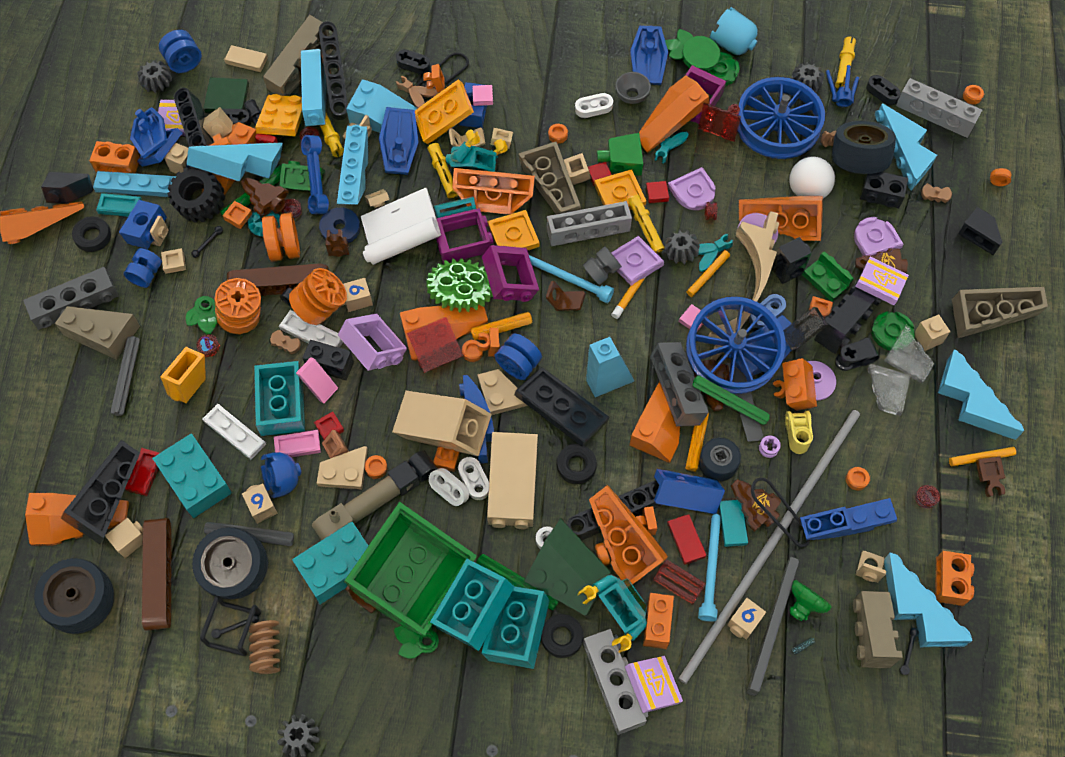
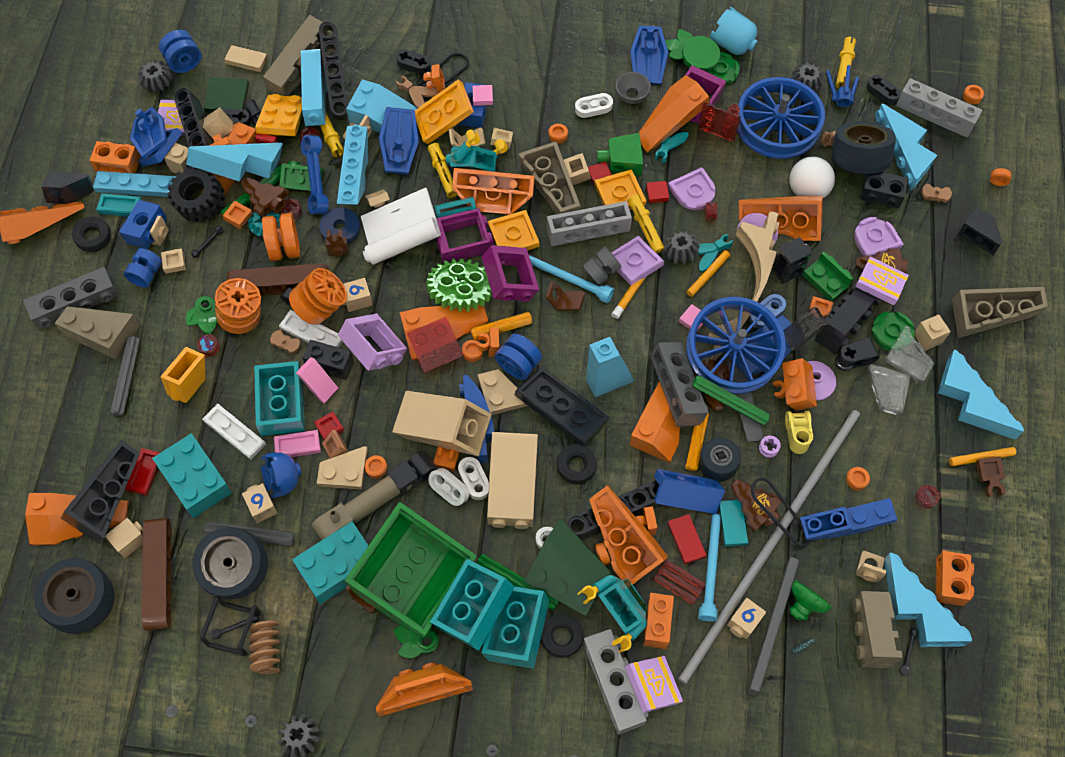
none -> orange wedge [376,662,473,717]

